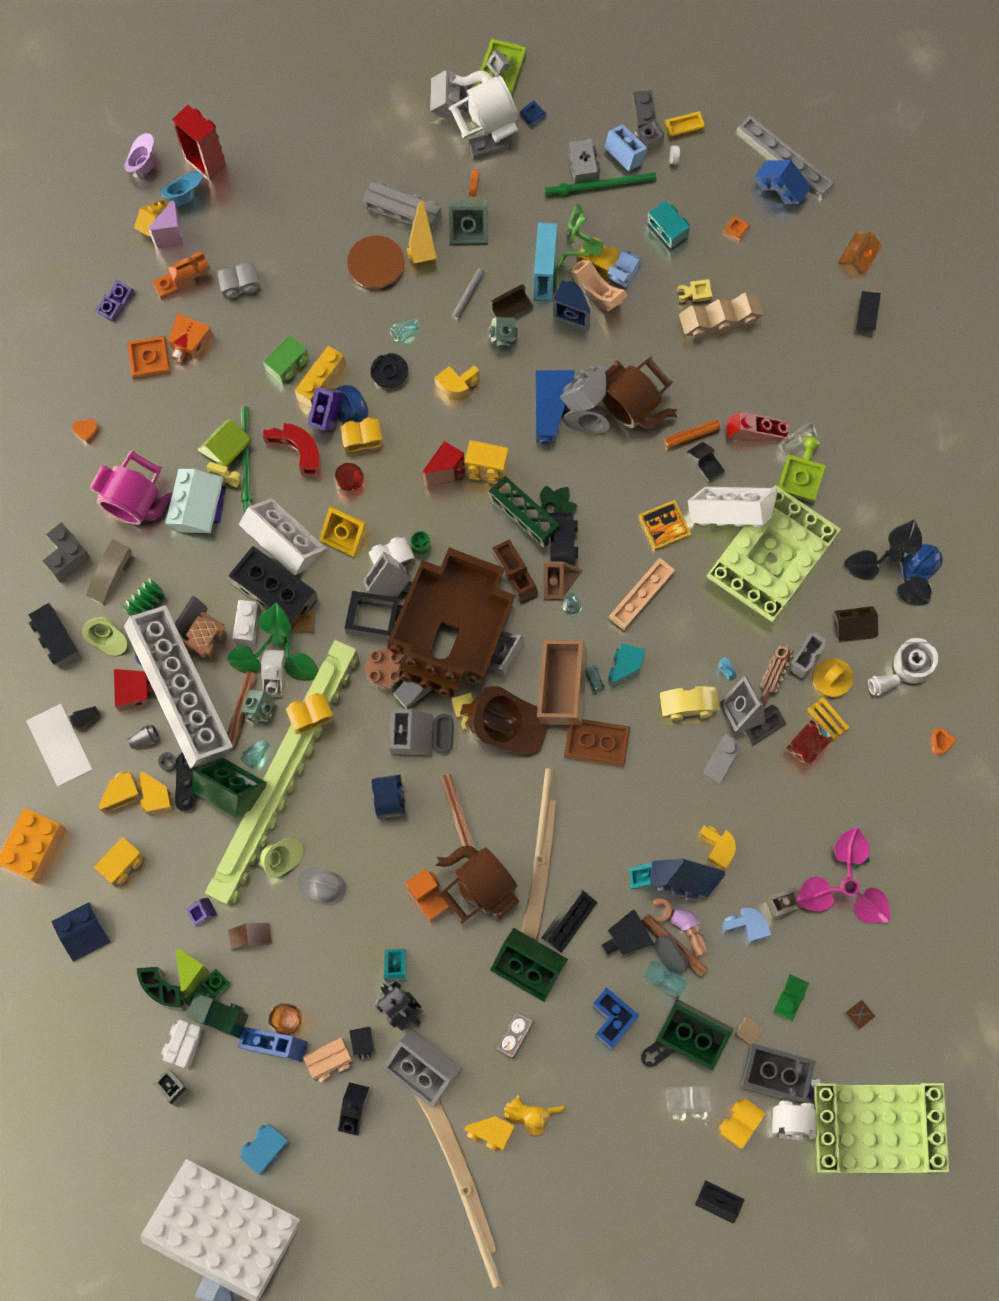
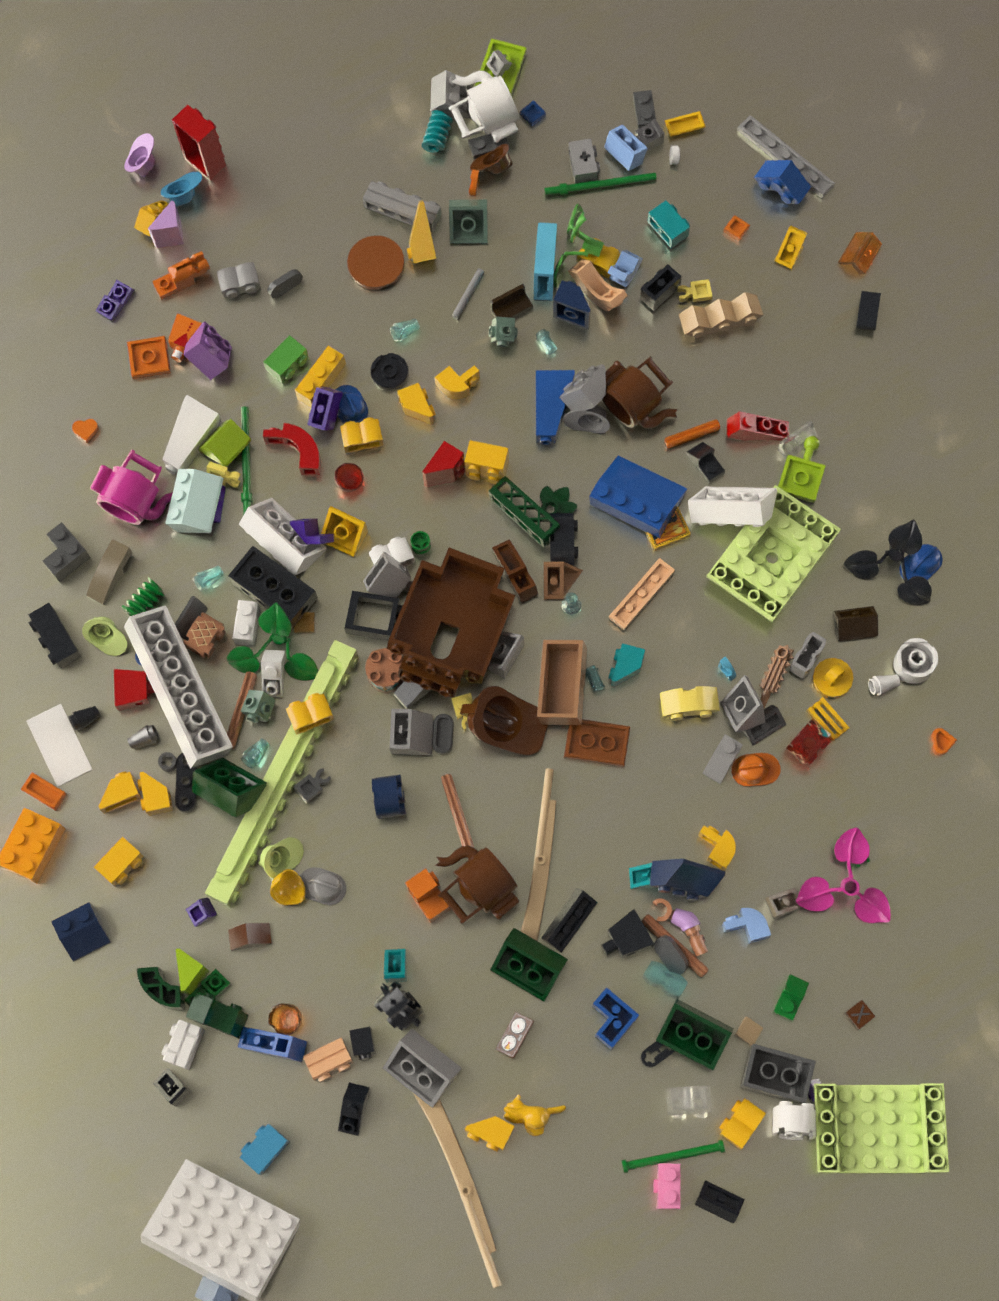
none -> orange tile [21,772,67,811]
none -> white slope [162,395,221,475]
none -> medium lavender slope [183,321,232,380]
none -> clear light blue cone [193,565,224,591]
none -> dark grey tile [267,269,303,298]
none -> yellow helmet [270,869,306,905]
none -> dark purple slope [290,518,334,544]
none -> dark grey plate [293,768,331,804]
none -> yellow slope [397,383,436,425]
none -> teal piece [421,110,453,153]
none -> reddish brown piece [470,144,513,174]
none -> clear light blue pin [536,329,558,355]
none -> blue slope [589,455,687,538]
none -> green bar [621,1140,725,1173]
none -> black brick [640,264,682,311]
none -> bright pink brick [653,1163,680,1209]
none -> orange piece [731,753,781,786]
none -> yellow slope [775,225,808,269]

